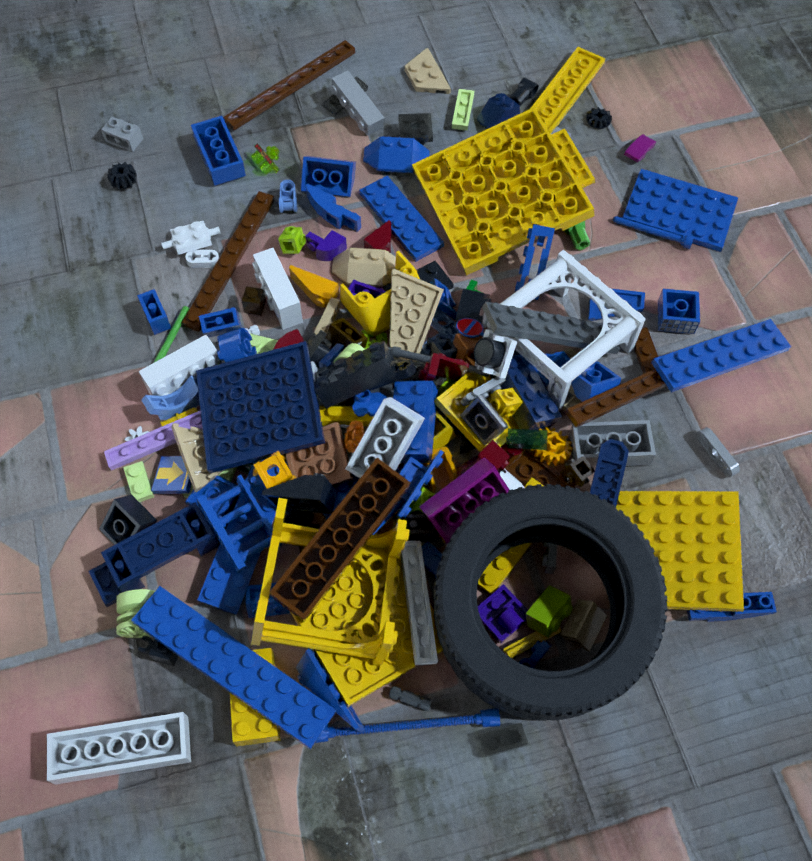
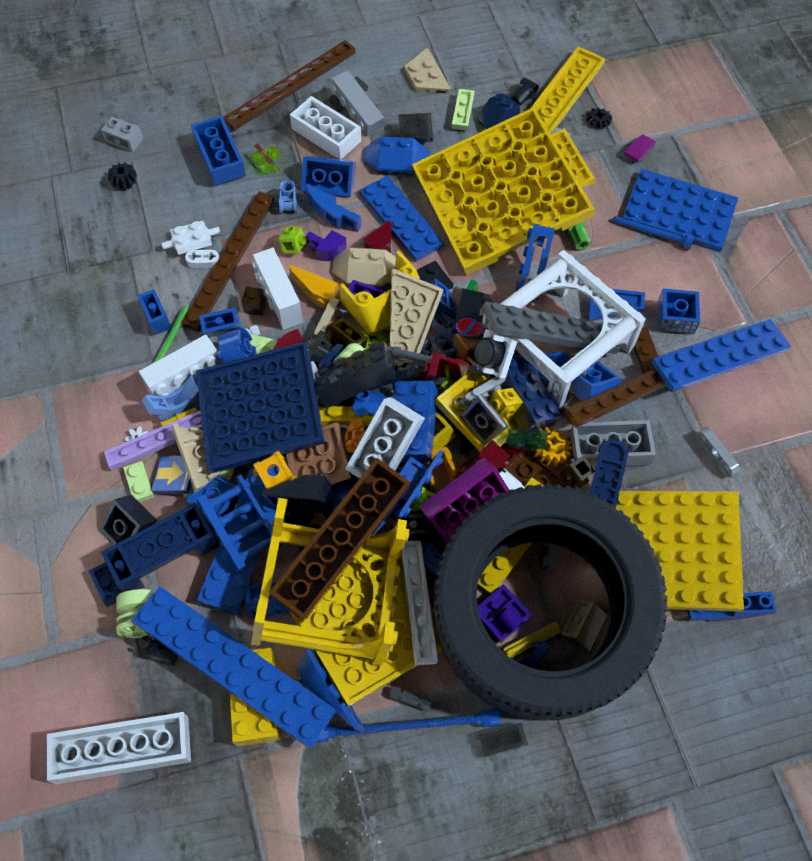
lime brick [526,585,573,638] -> none
none -> white brick [290,96,361,160]

